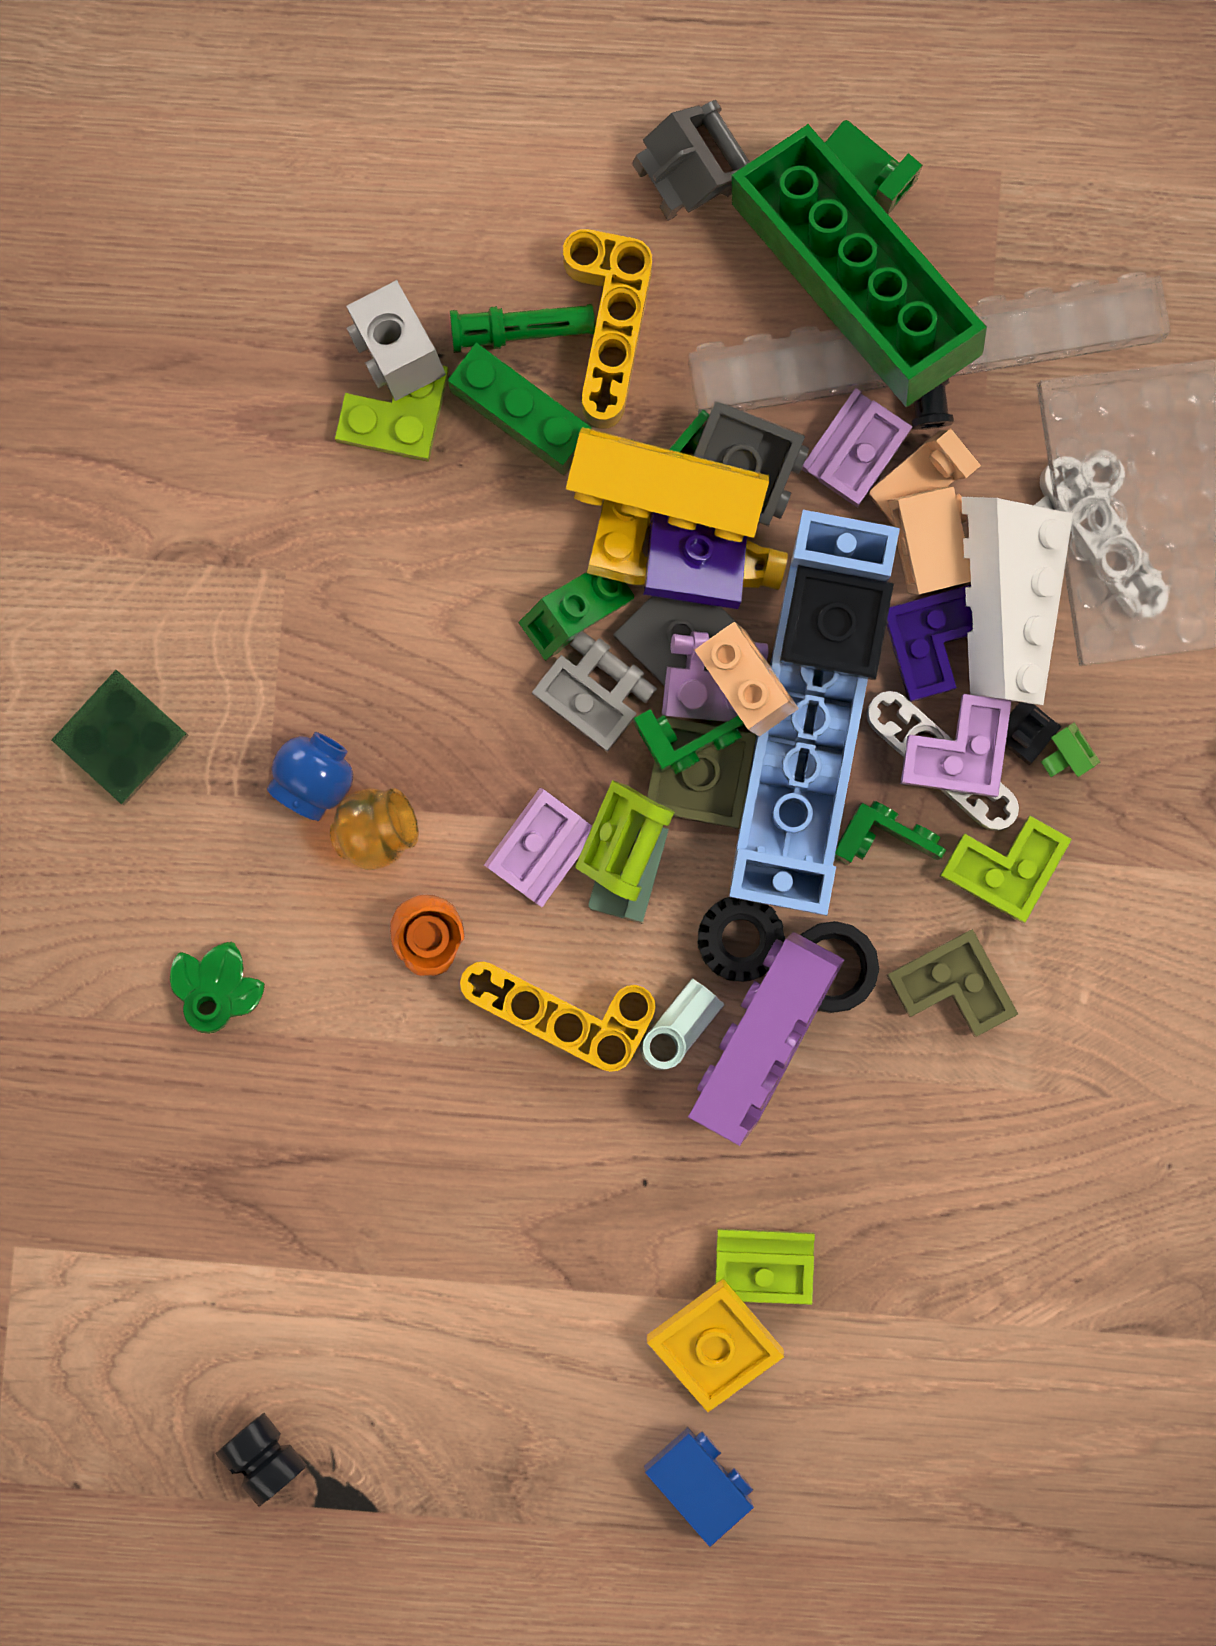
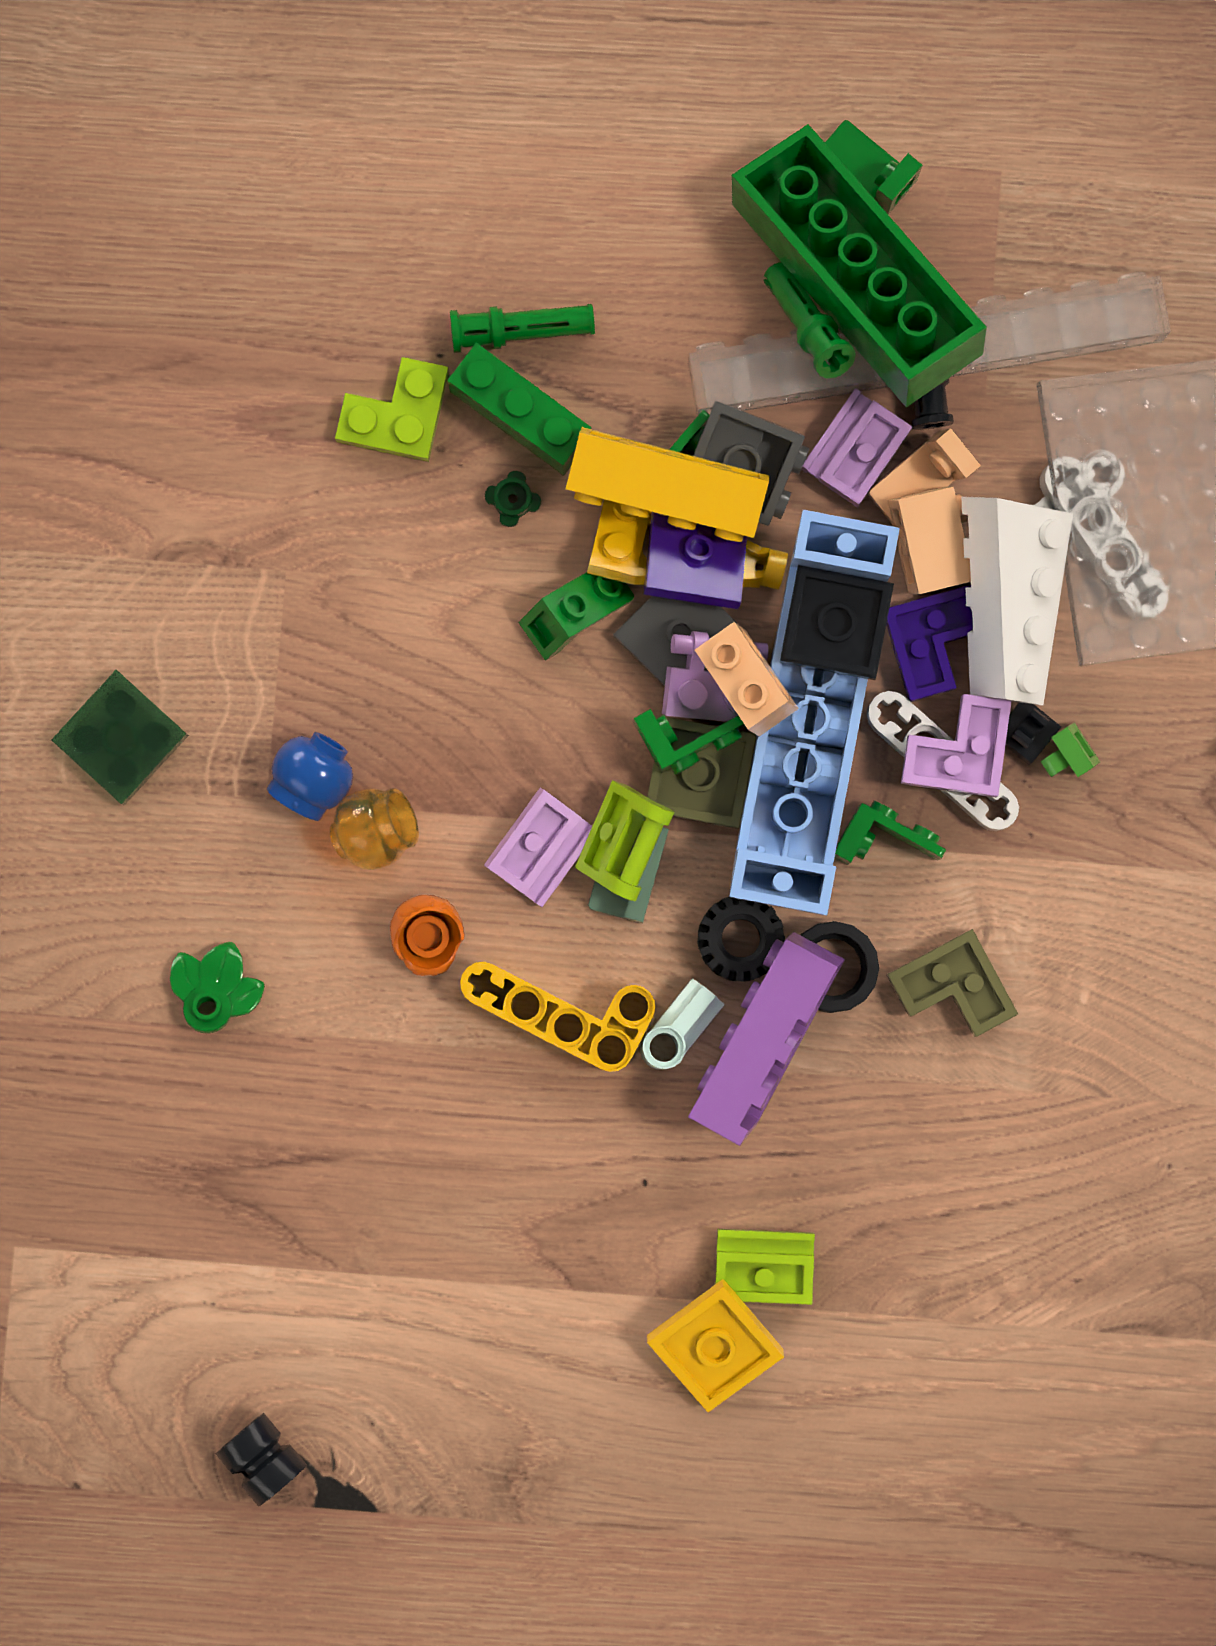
brick [346,280,446,401] -> none
light grey plate [532,631,657,753] -> none
yellow beam [563,229,652,429] -> none
dark grey piece [632,100,750,221] -> none
blue brick [644,1427,754,1547] -> none
lime plate [940,816,1072,923] -> none
none -> dark green plate [485,471,541,527]
none -> green pin [763,262,856,378]

